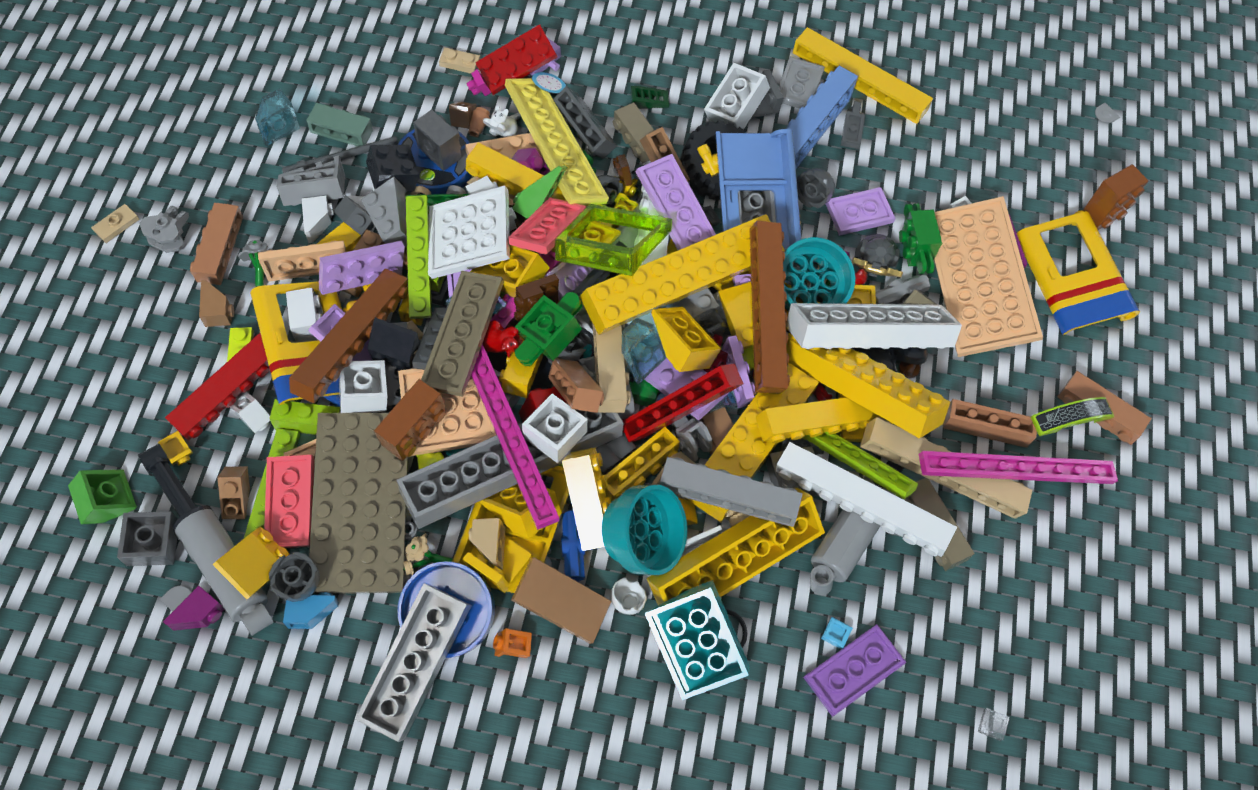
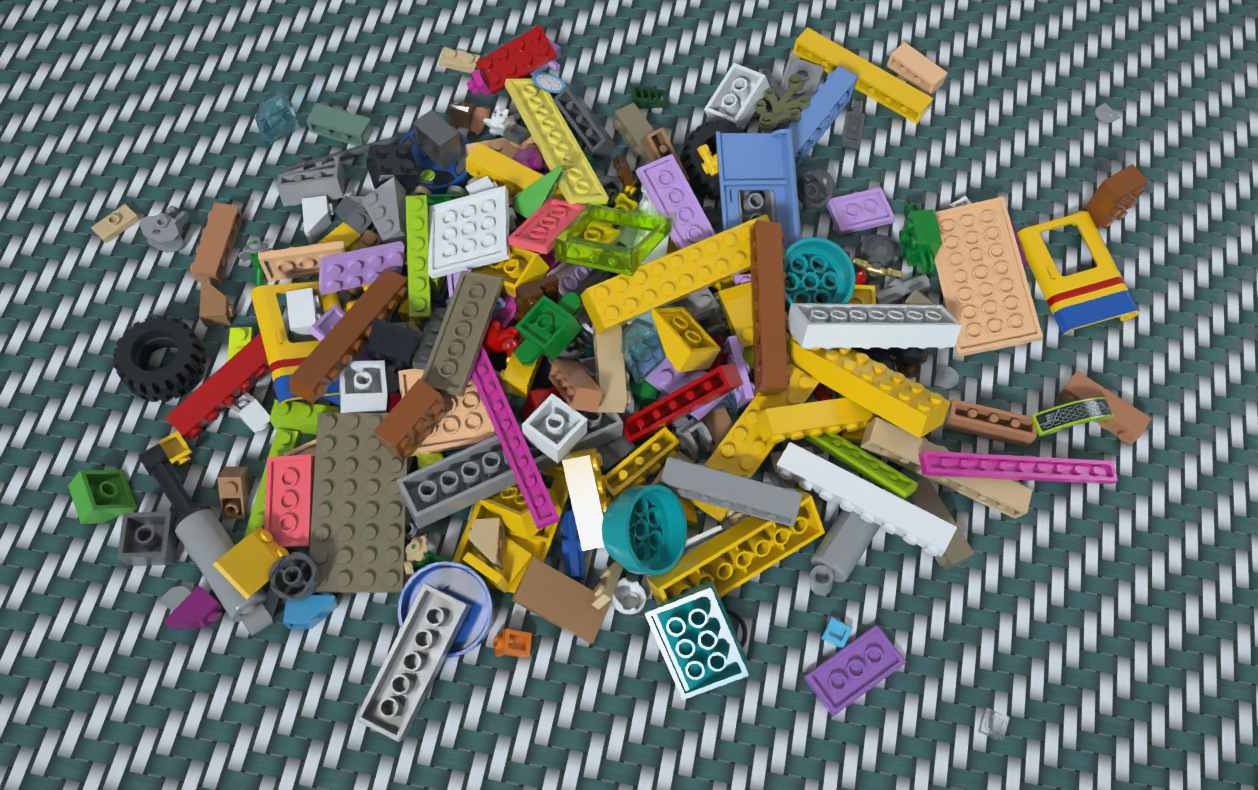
none -> black tyre [113,316,206,402]
none -> dark red tile [386,392,401,413]
none -> dark grey tile [503,123,531,145]
none -> tan plate [591,561,623,610]
none -> olive plant [755,74,810,131]
none -> light nougat brick [887,42,947,96]
none -> light grey piece [934,364,959,389]

